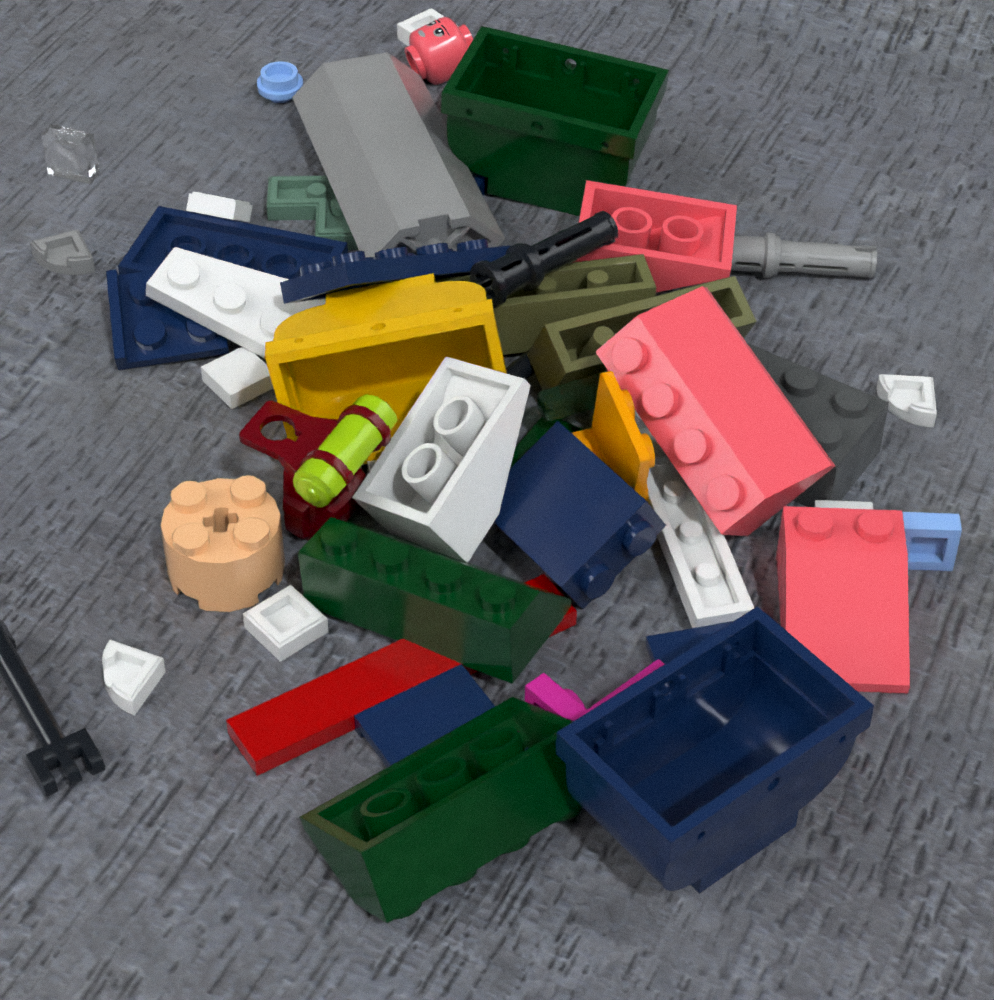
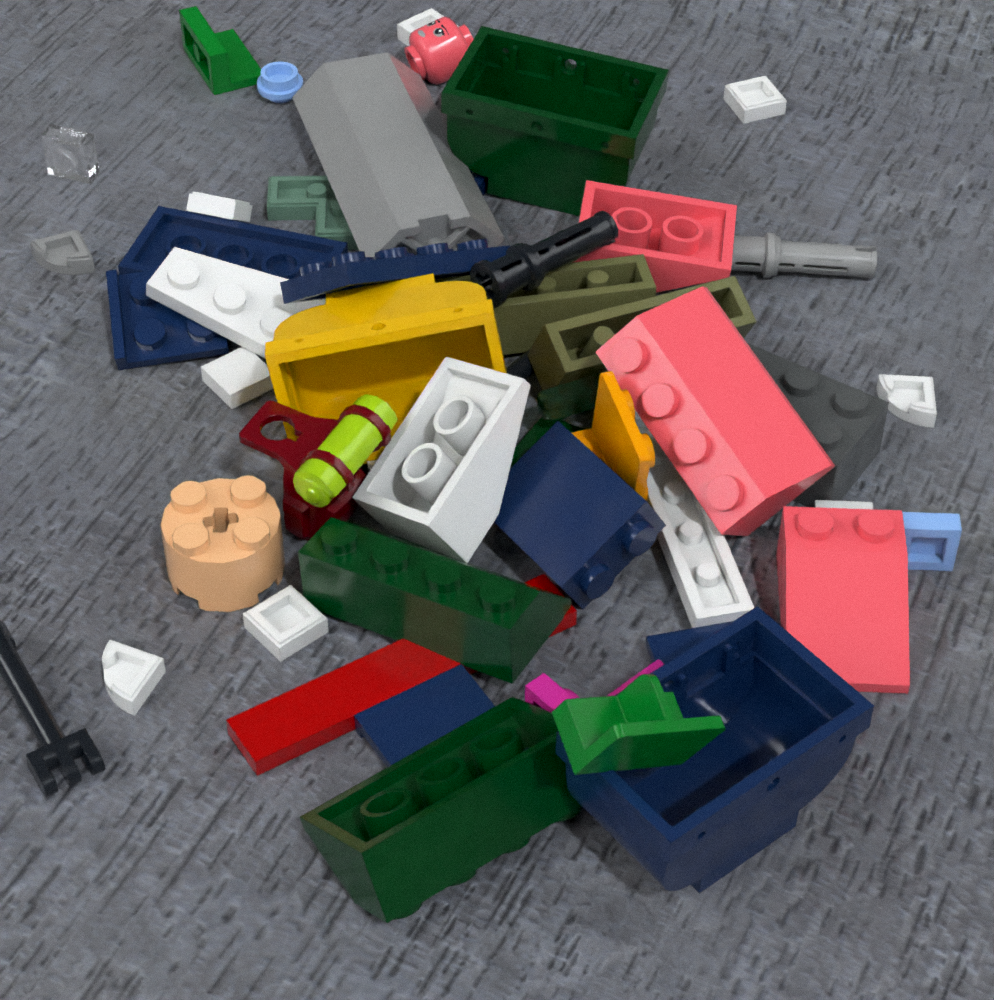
none -> green panel [179,6,261,95]
none -> green panel [552,674,726,775]
none -> white tile [723,76,787,124]

